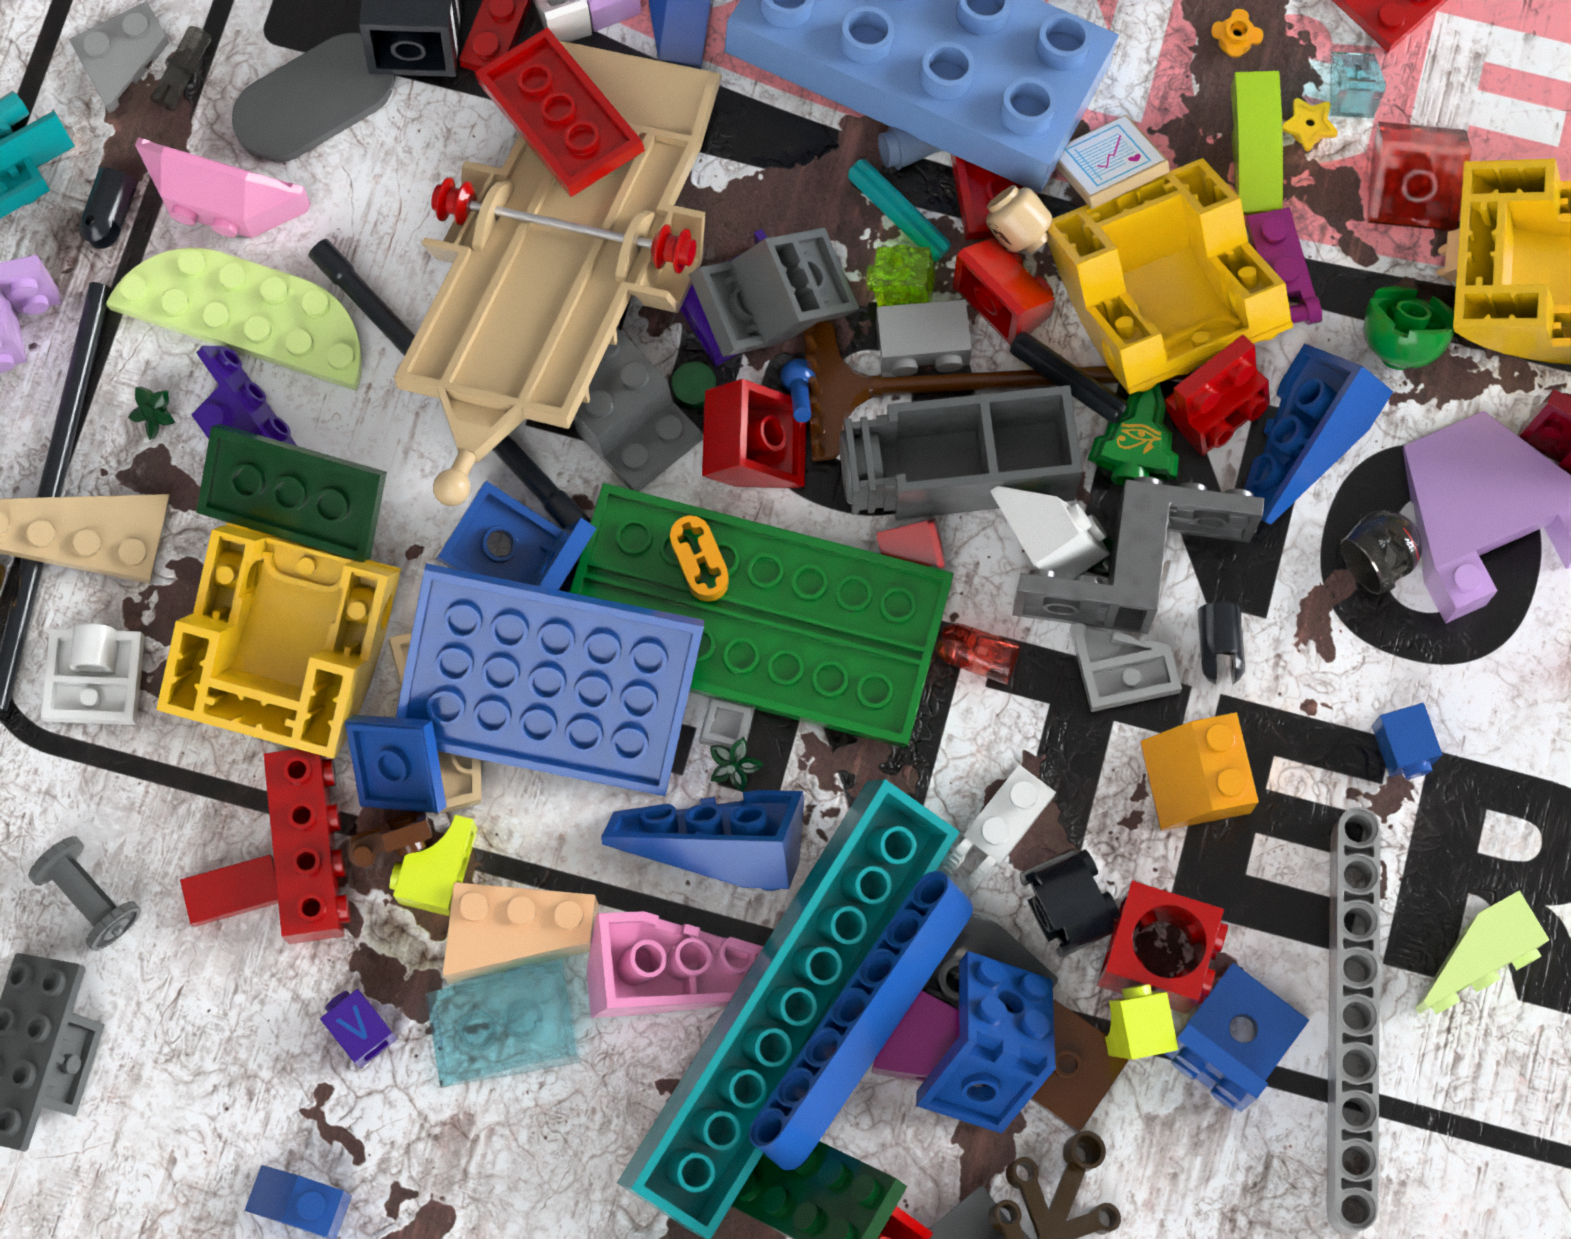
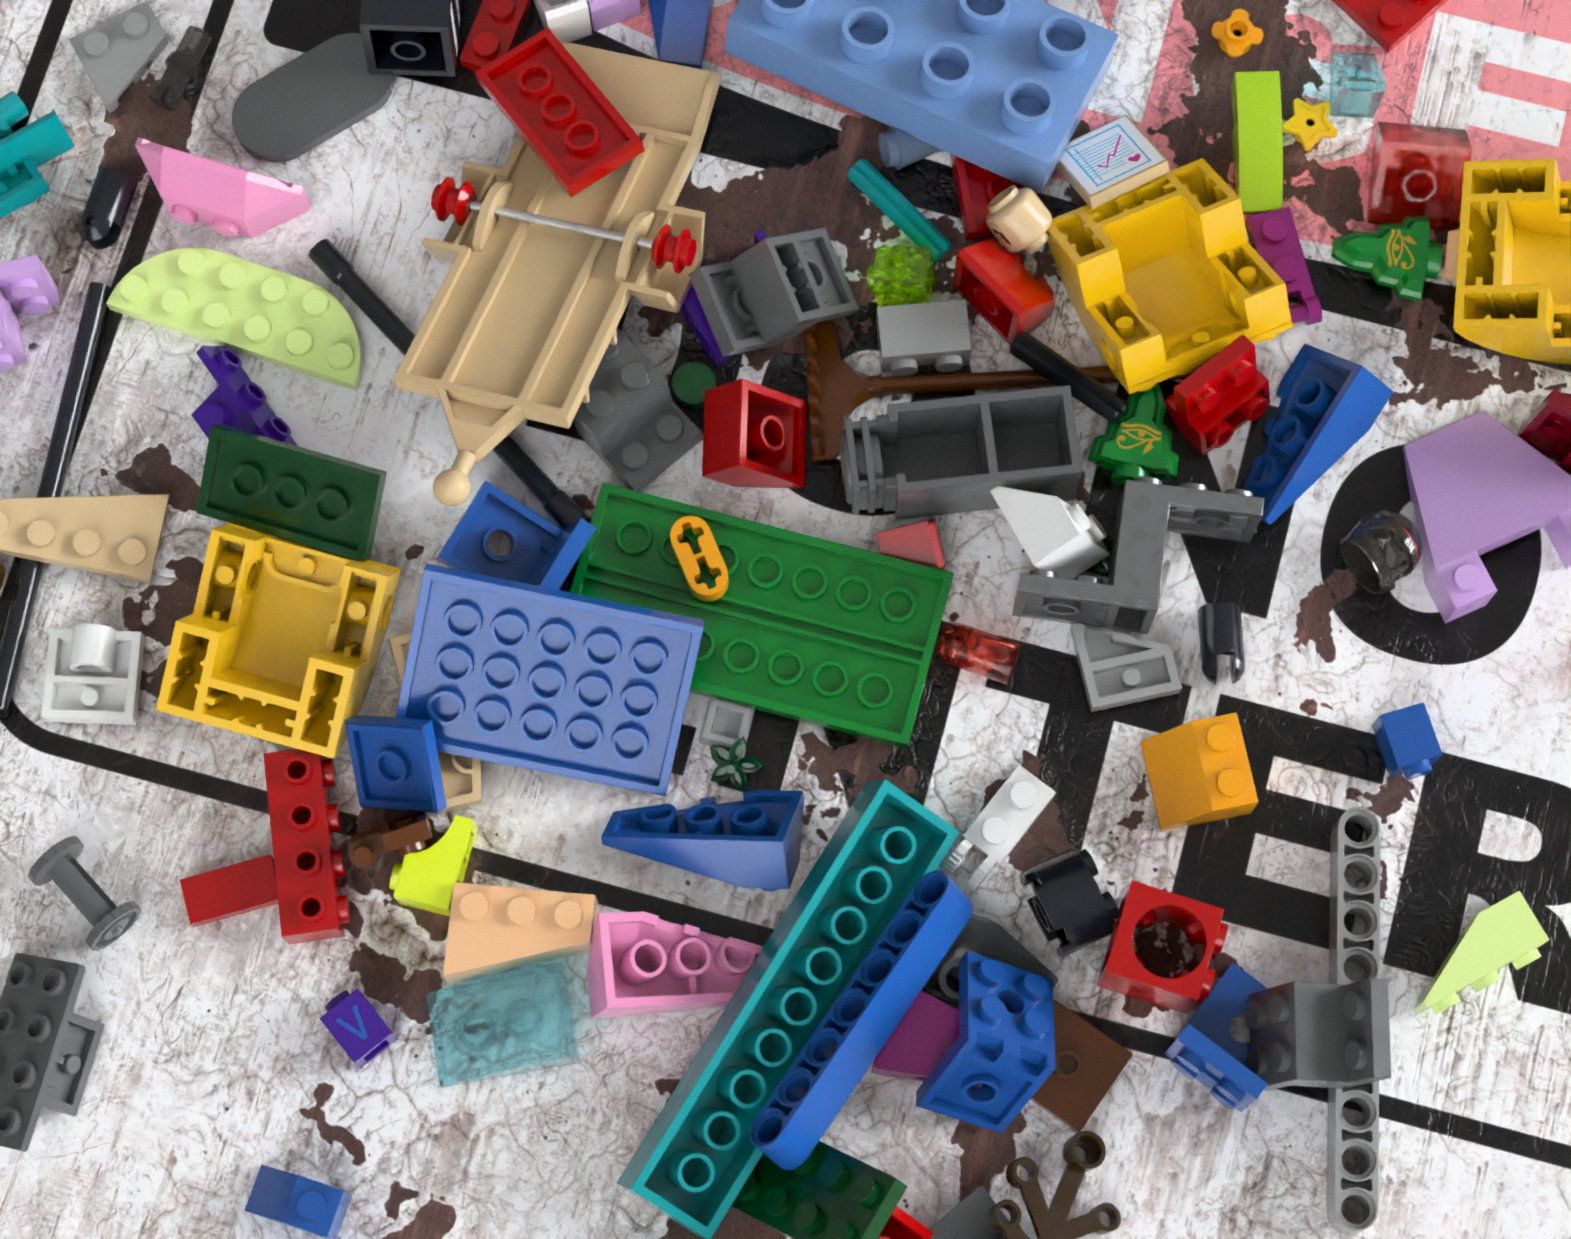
dark green plant [128,386,176,440] -> none
blue bar [780,359,816,423] -> none
neon yellow arch [1105,984,1178,1060] -> none
green cylinder [1363,286,1454,370] -> none
none -> dark grey bracket [1245,978,1391,1091]
none -> green rock [1331,216,1443,302]

